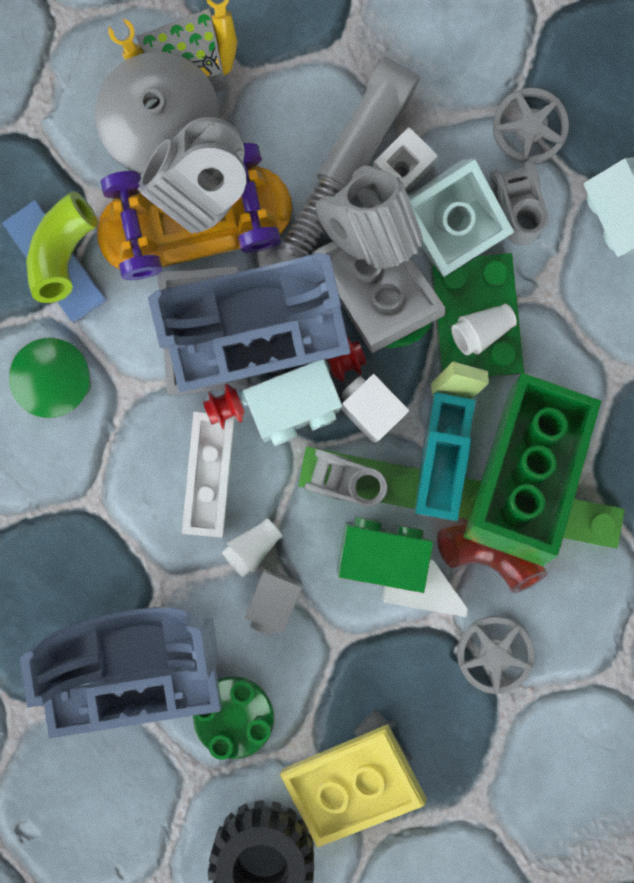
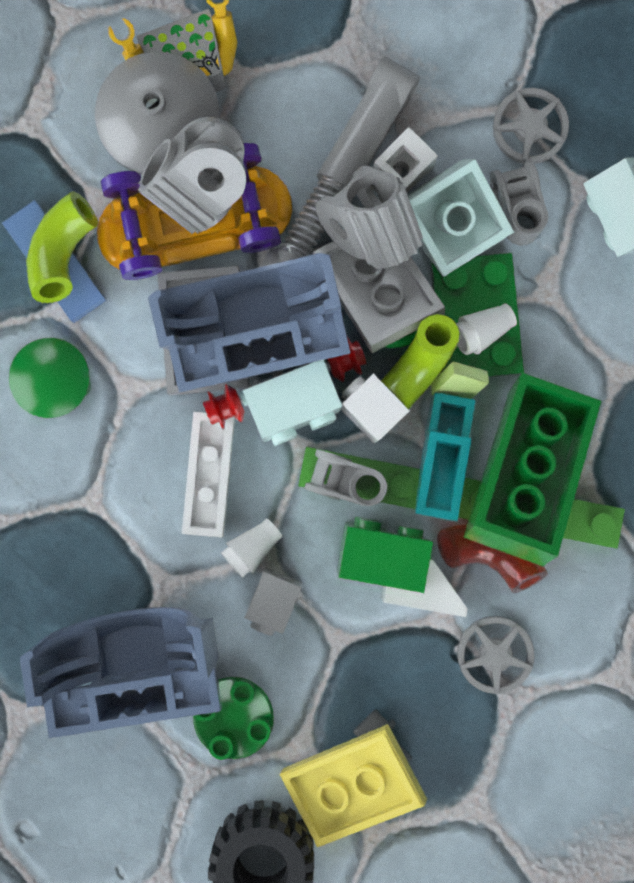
none -> lime cylinder [381,314,460,410]

